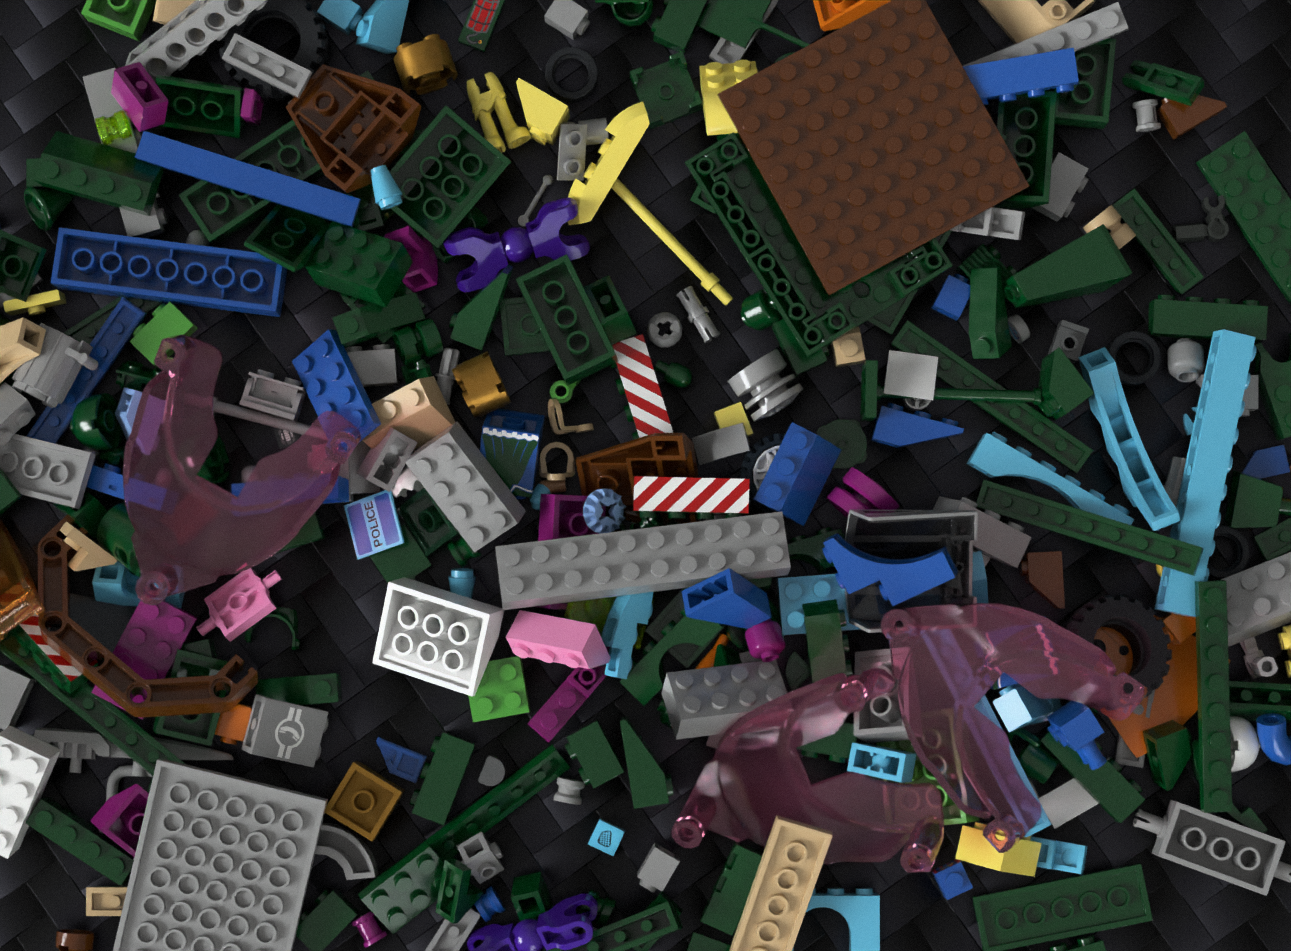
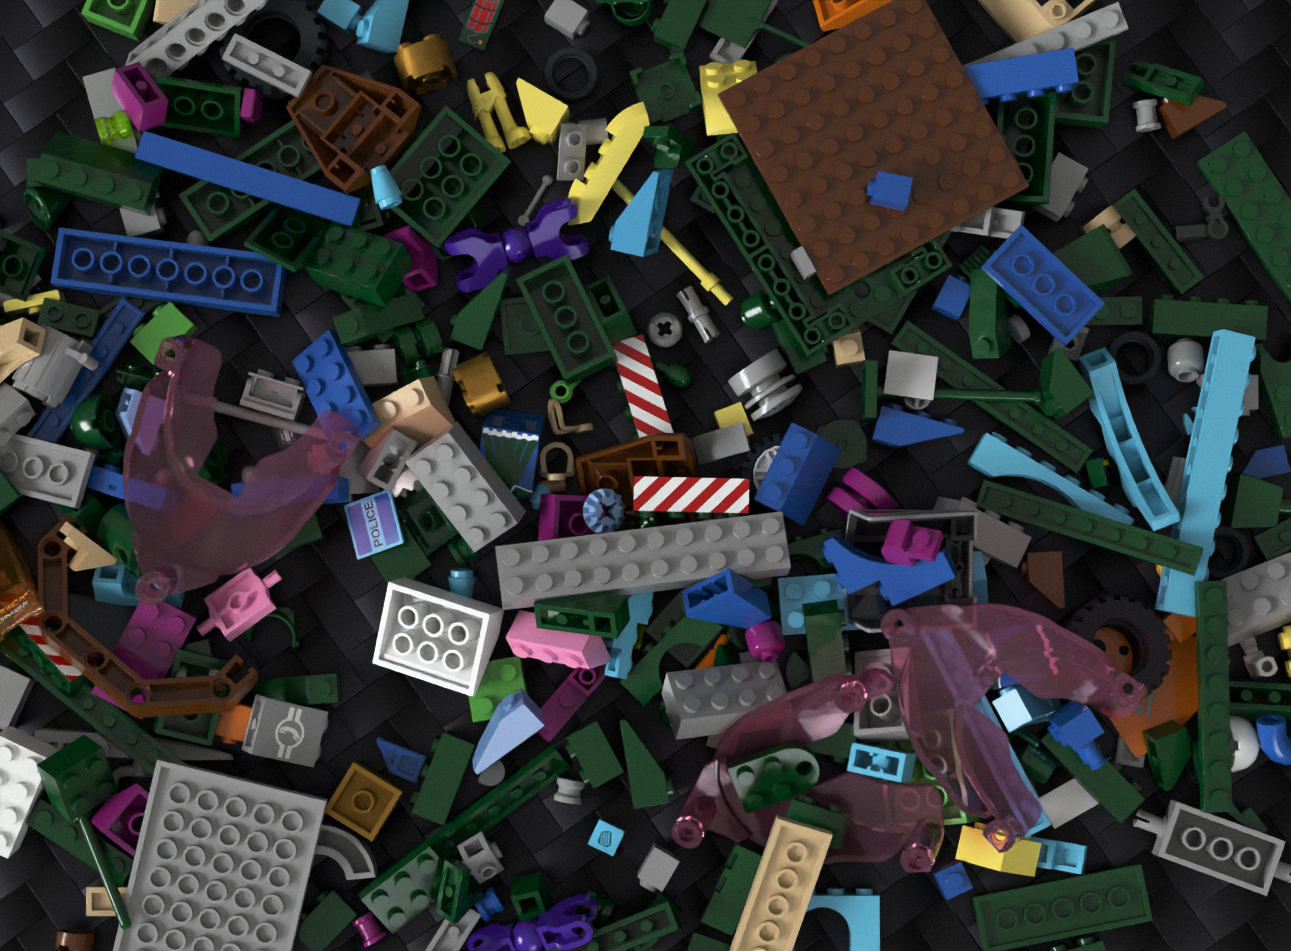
none -> dark green brick [36,735,118,822]
none -> dark green hinge [37,298,100,338]
none -> dark green bar [73,810,132,930]
none -> medium blue slope [472,689,545,775]
none -> dark green slope [534,592,630,639]
none -> dark azure slope [609,168,673,257]
none -> dark green slope [643,126,697,168]
none -> dark green plate [726,742,819,814]
none -> dark green brick [786,795,850,849]
none -> light grey tile [790,246,816,281]
none -> blue brick [866,171,913,211]
none -> magenta brick [881,520,944,567]
none -> blue plate [980,225,1105,346]
none -> dark green plate [1085,296,1143,327]
none -> dark green slope [1085,457,1113,489]

